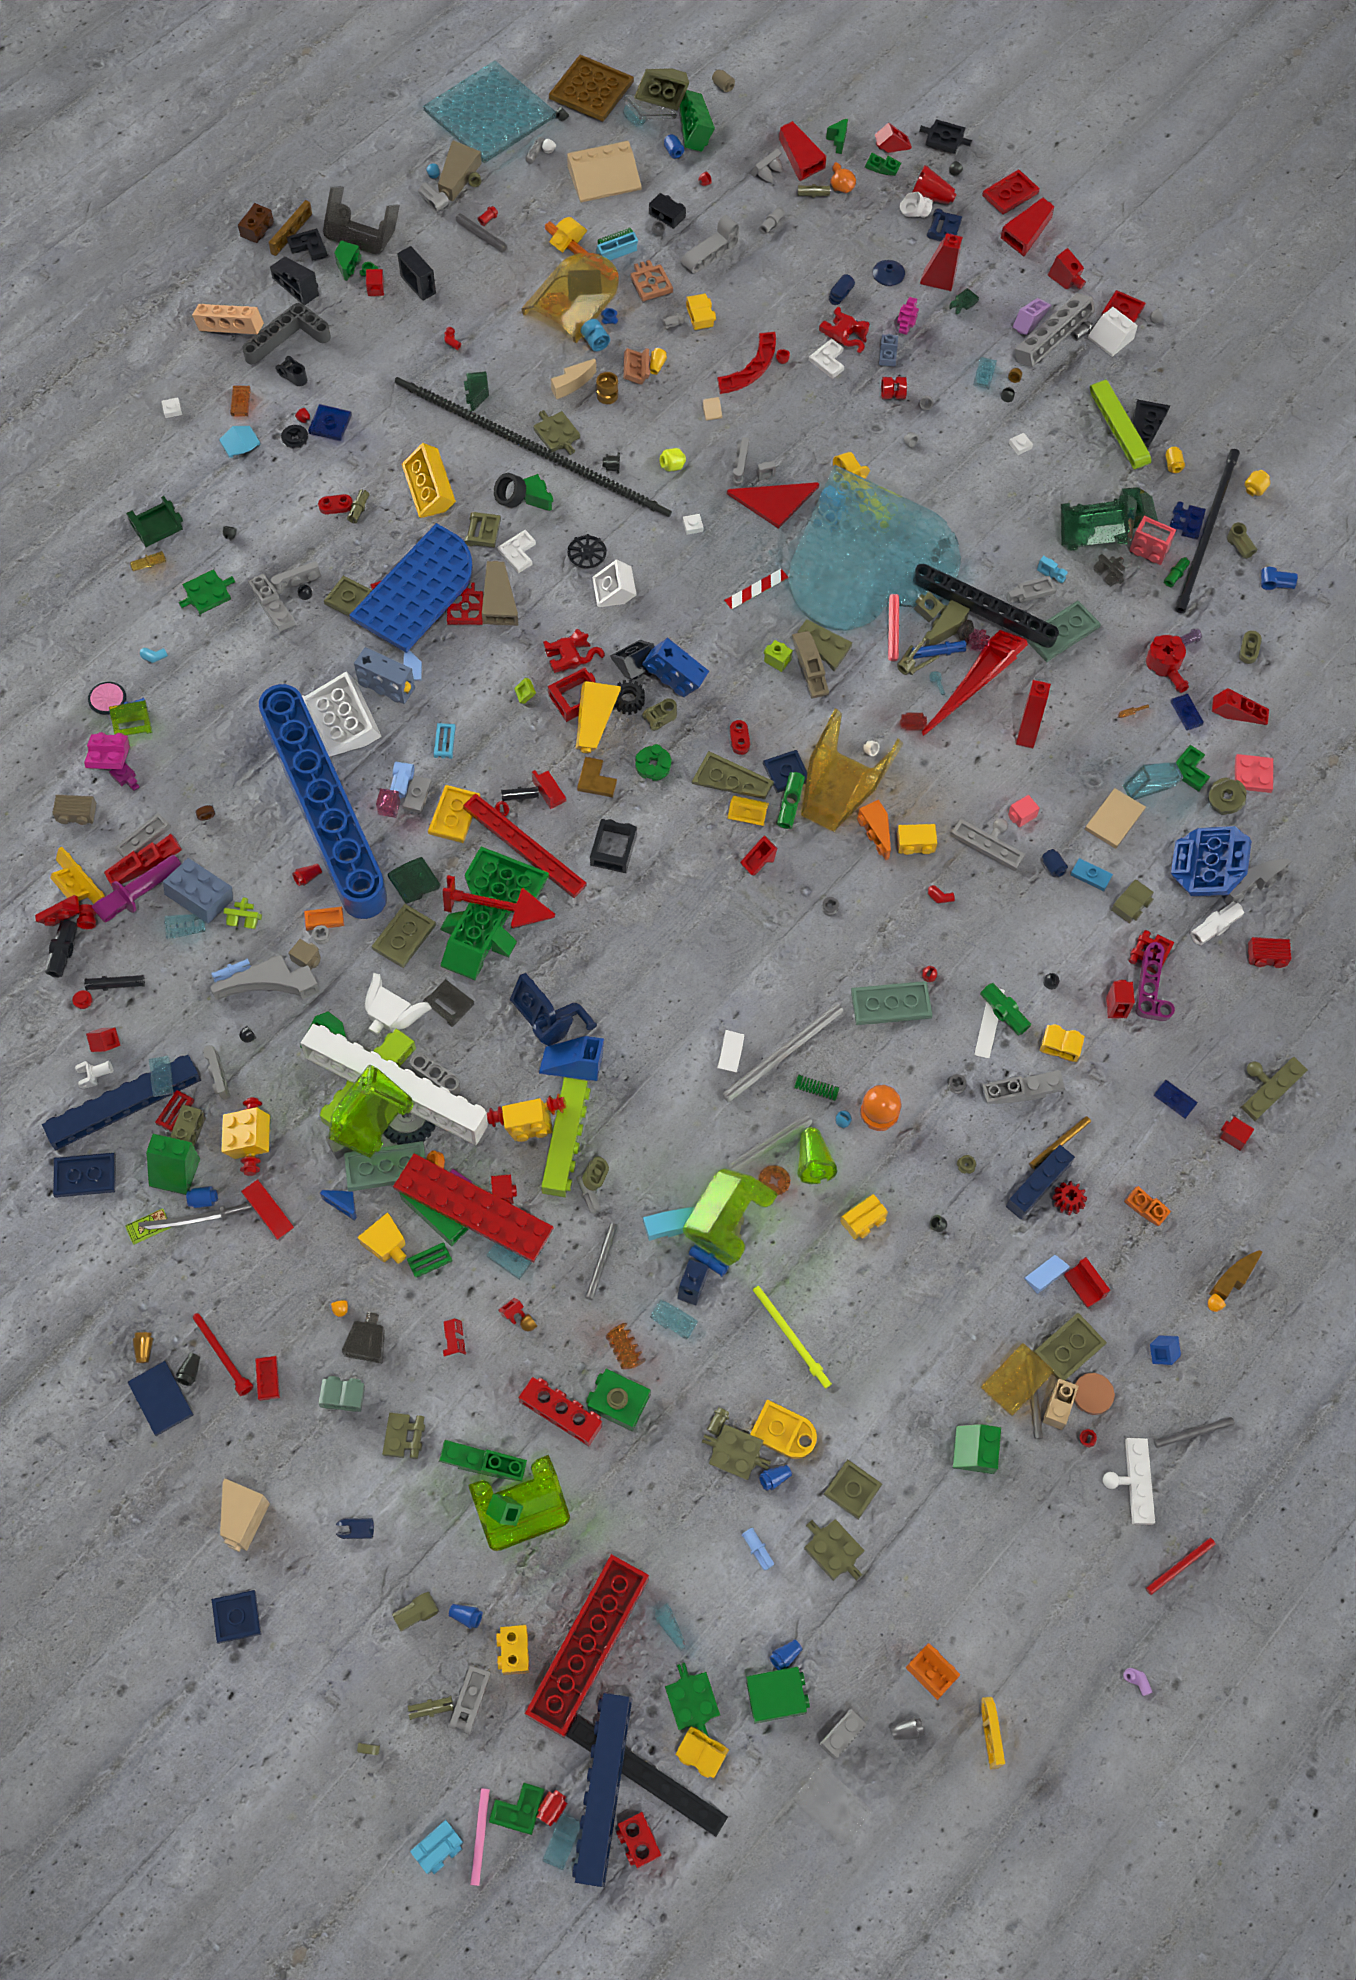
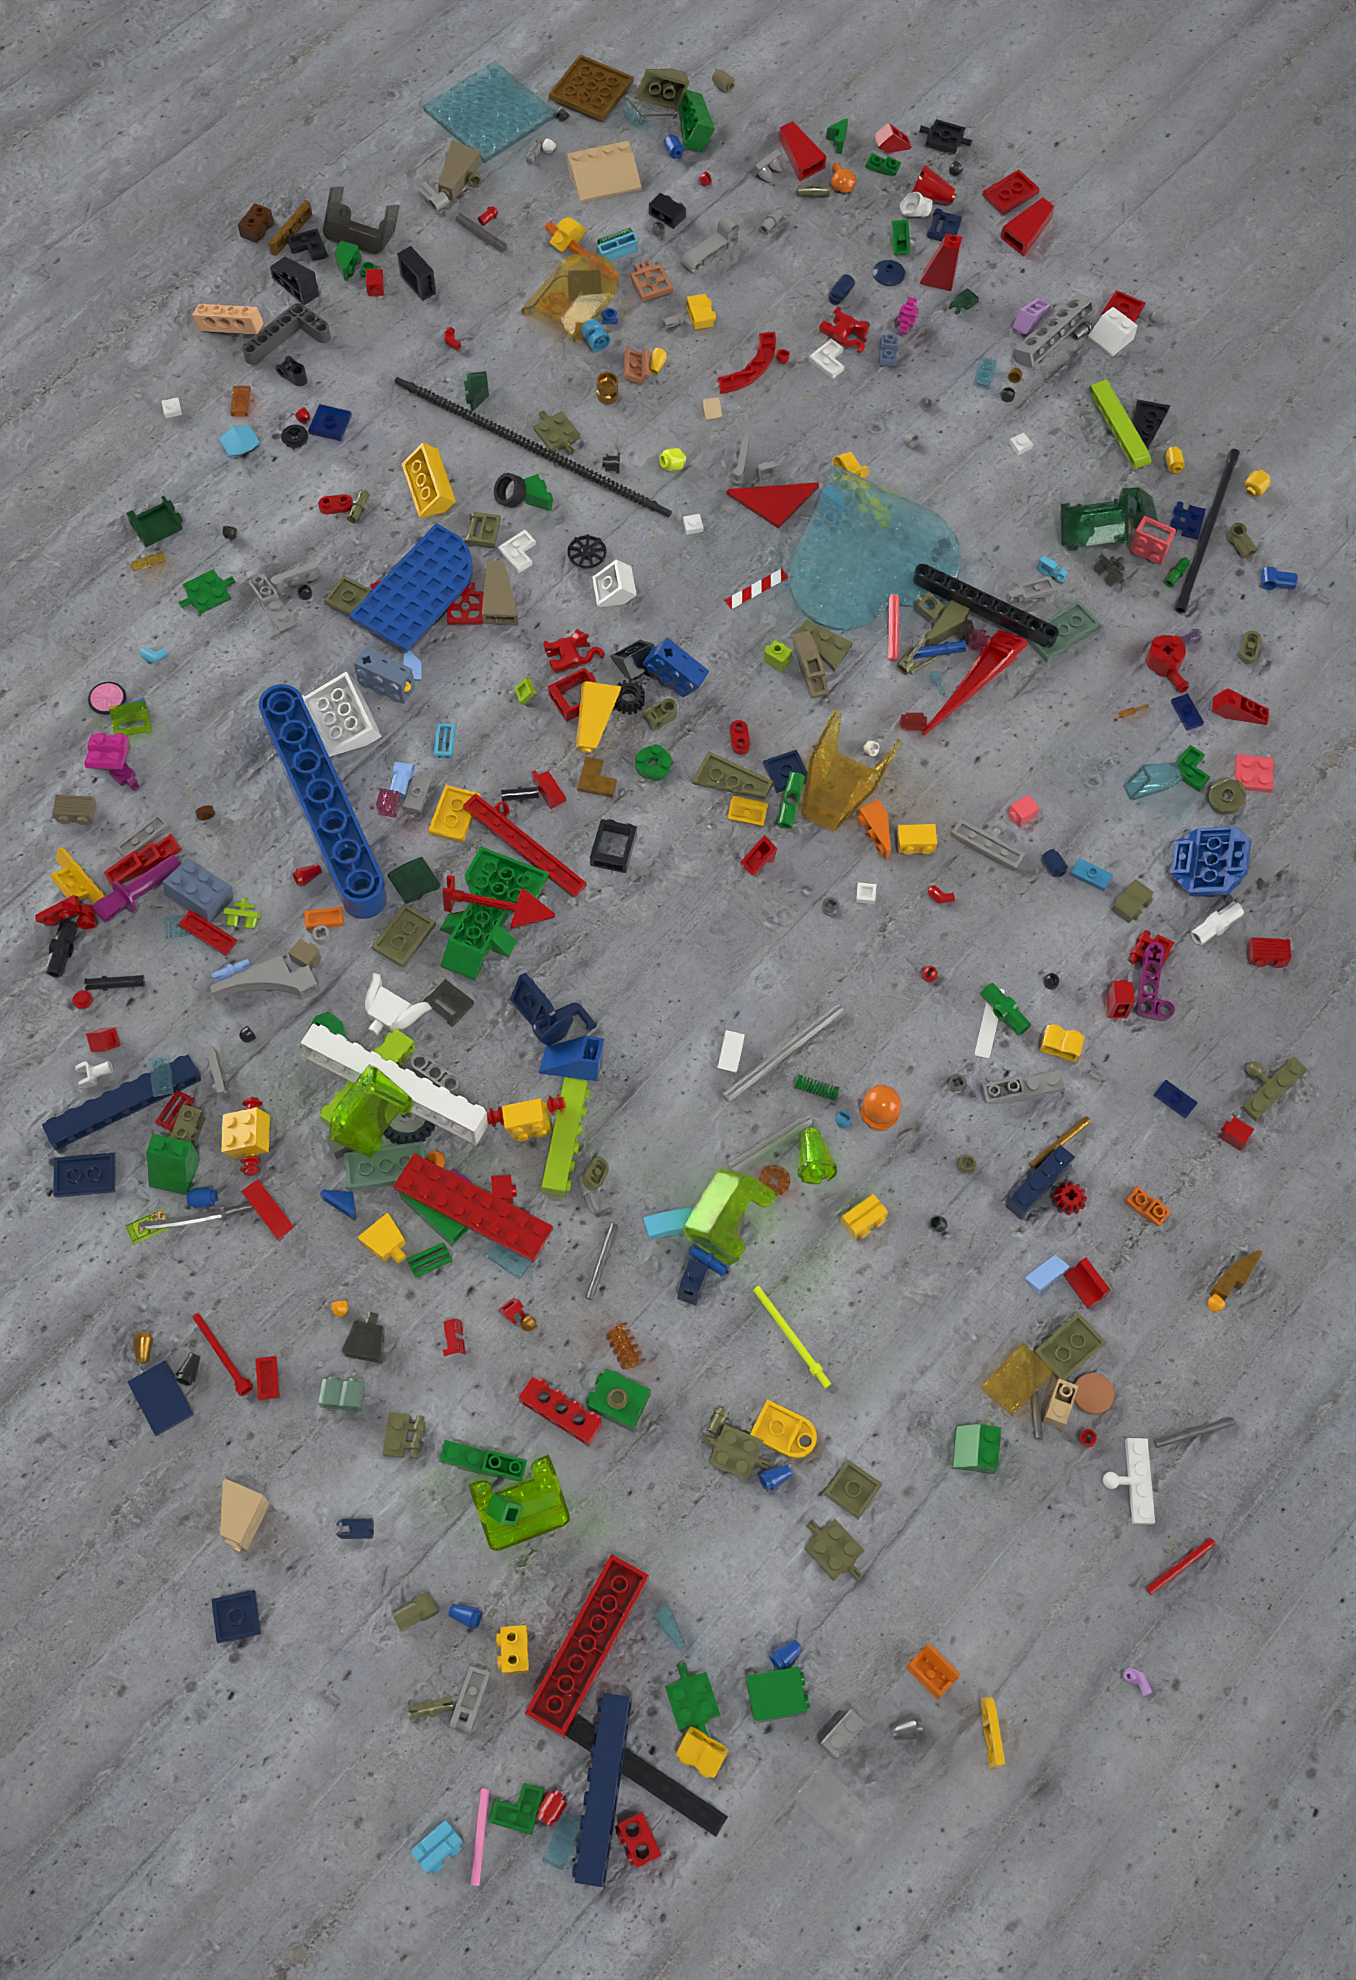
olive tile [357,1743,380,1755] -> none
dark azure hinge [426,164,440,178] -> none
tan slope [551,359,596,400] -> none
clear light blue slope [650,1300,698,1339] -> none
light blue axle [742,1528,774,1570] -> none
sand green tile [851,981,933,1025] -> none
red wheel [881,377,907,399] -> none
red slope [1016,680,1051,749] -> none
red torso [1048,248,1086,290] -> none
tan tile [1085,788,1146,849] -> none
blue panel [1150,1335,1181,1365] -> none
none -> red tile [178,910,237,956]
none -> white plate [856,882,877,904]
none -> green slope [890,219,910,255]

